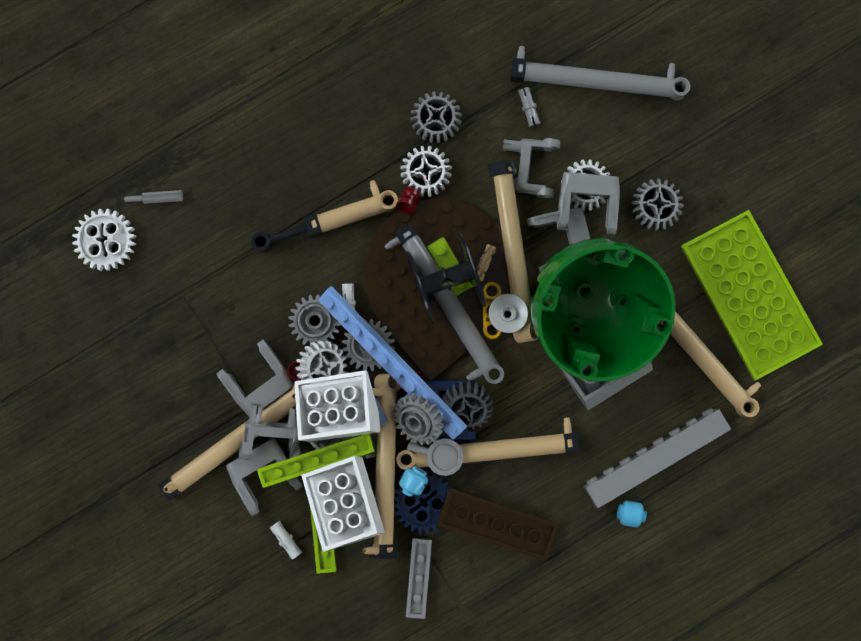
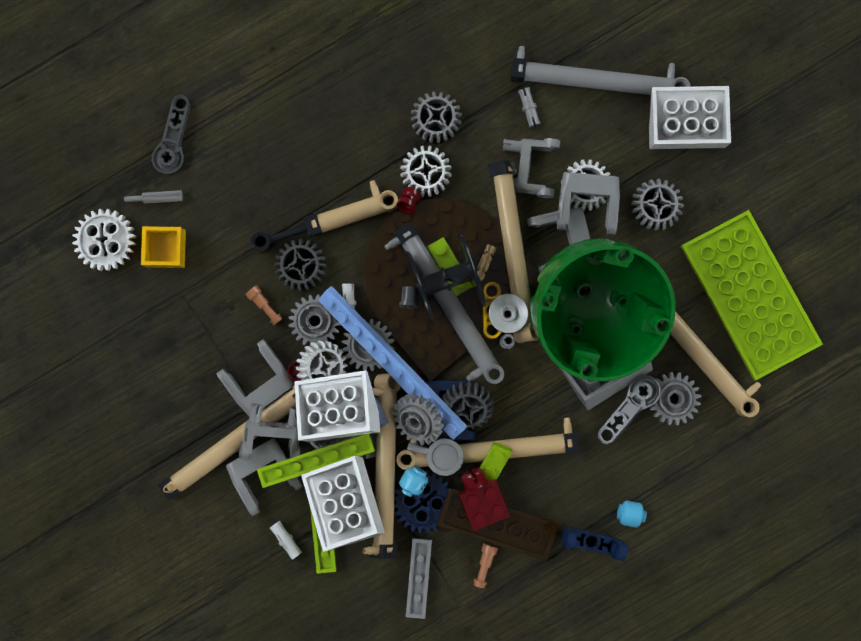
light grey brick [583,408,731,508] -> none
none -> yellow piece [141,226,186,268]
none -> dark grey beam [151,95,191,174]
none -> nougat piece [245,285,283,326]
none -> dark grey gear [274,239,327,291]
none -> dark grey bush [399,286,418,309]
none -> dark red plate [459,468,510,531]
none -> lime plate [473,441,512,481]
none -> nougat piece [474,543,498,588]
none -> light grey pin [499,334,515,349]
none -> dark blue connector [561,526,628,562]
none -> dark grey beam [598,375,661,444]
none -> light grey gear [647,372,701,425]
none -> white slope [649,86,731,149]

